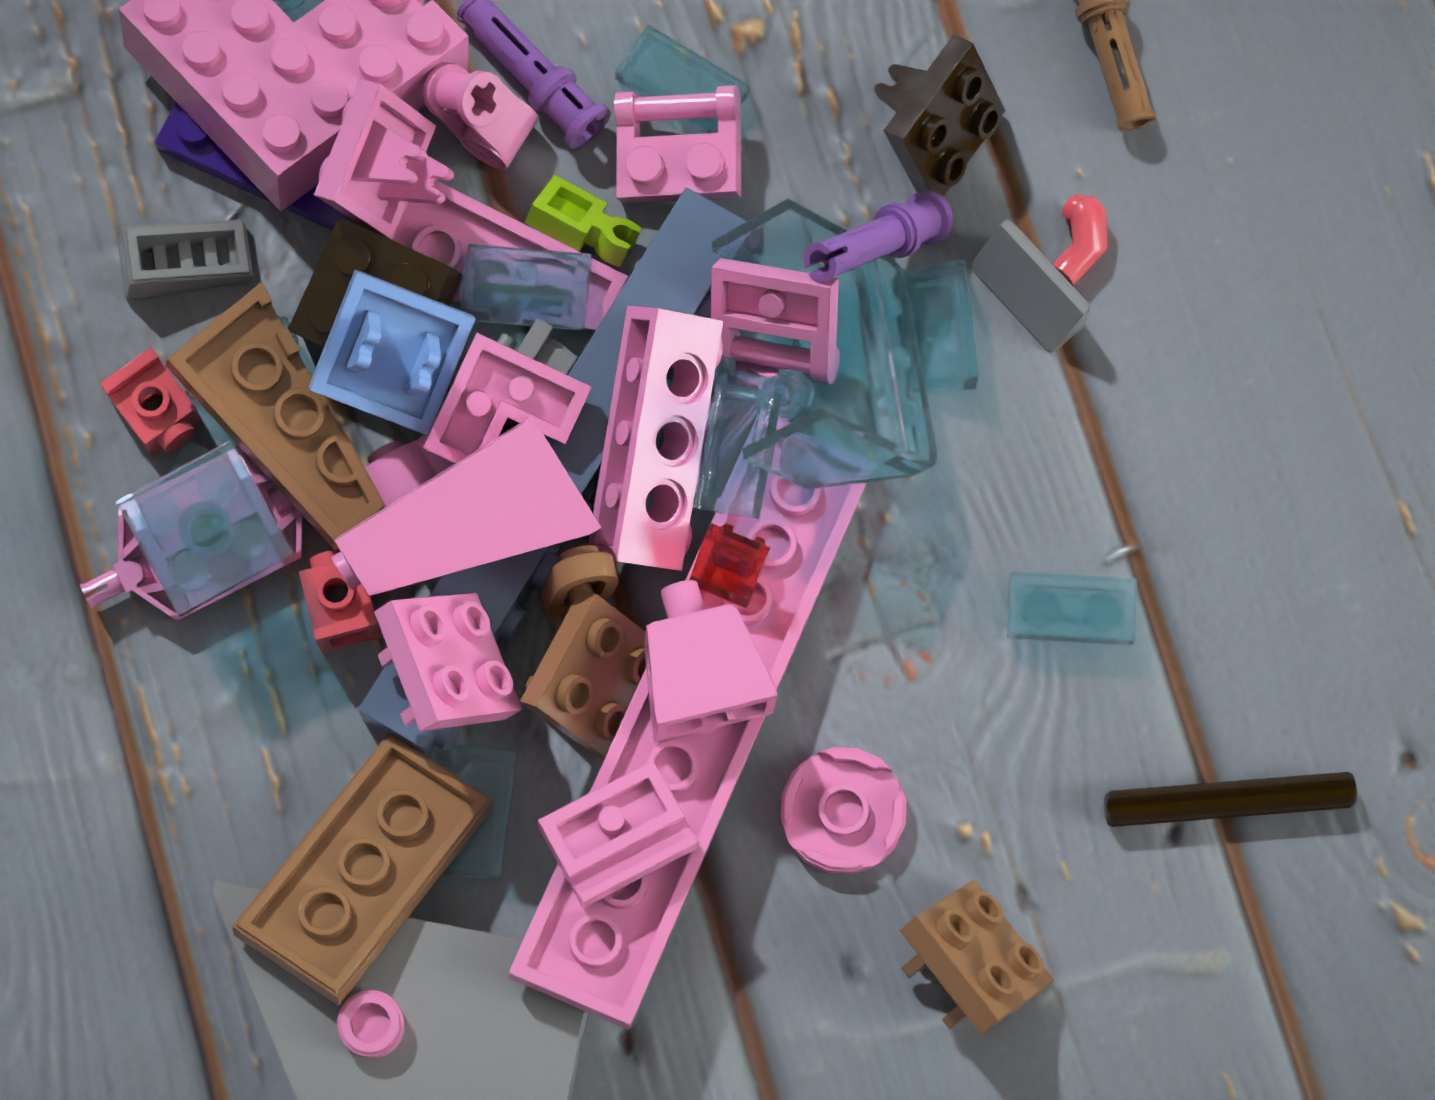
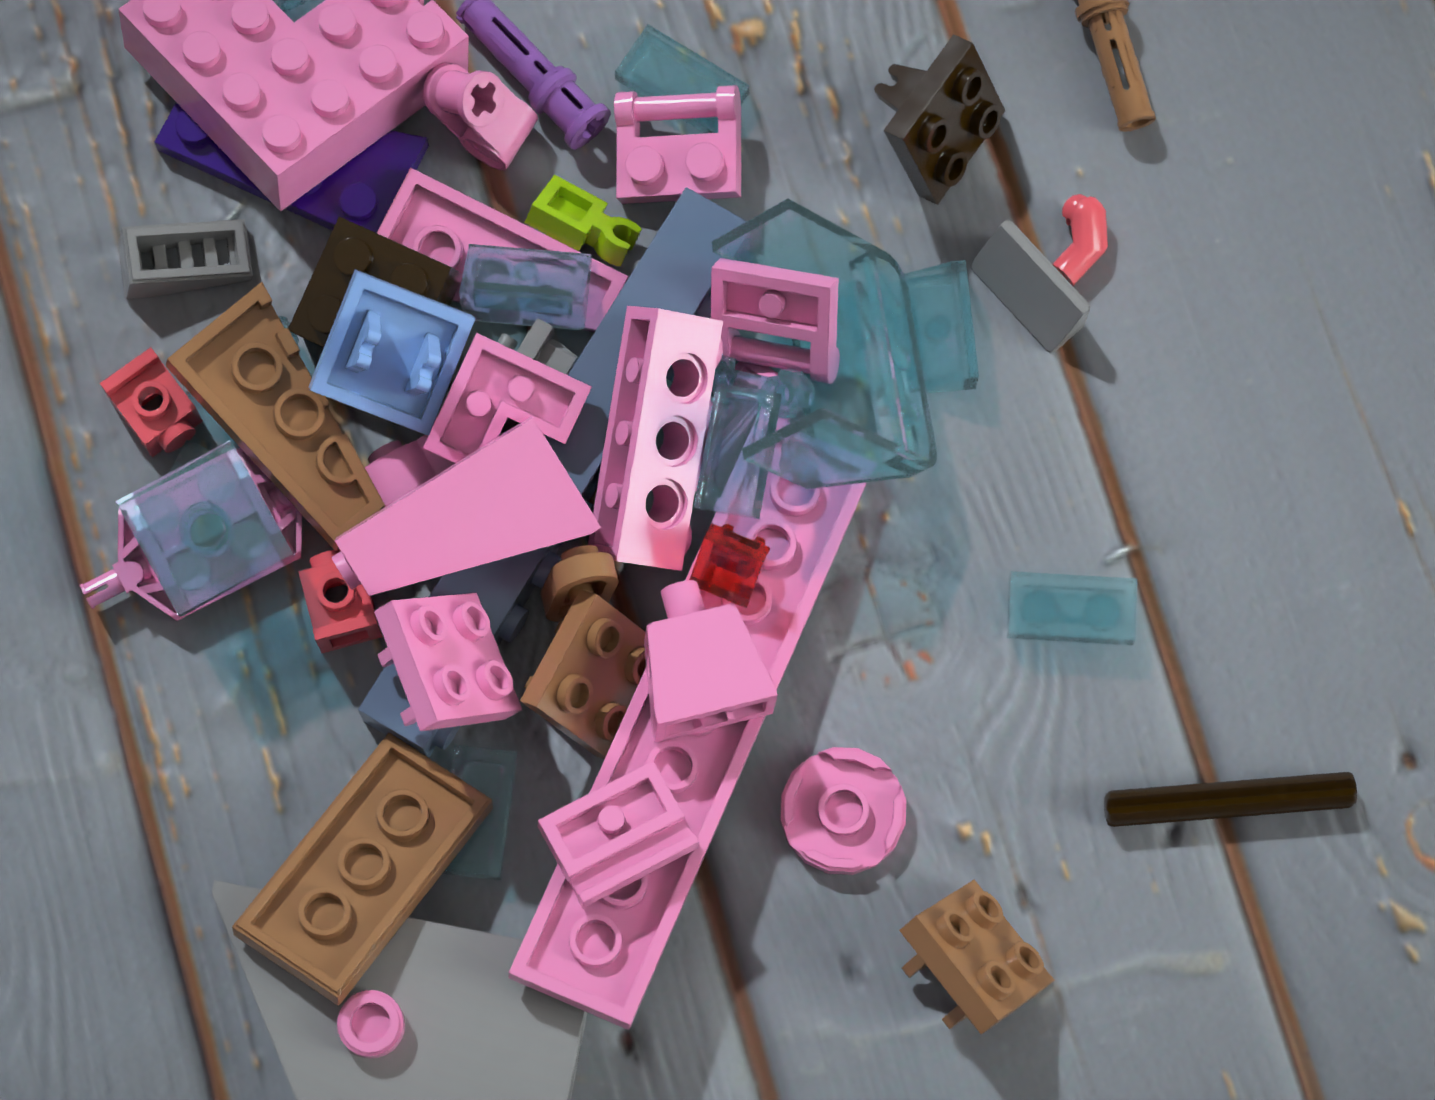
bright pink plate [314,78,454,239] -> none
medium lavender pin [803,190,954,283] -> none

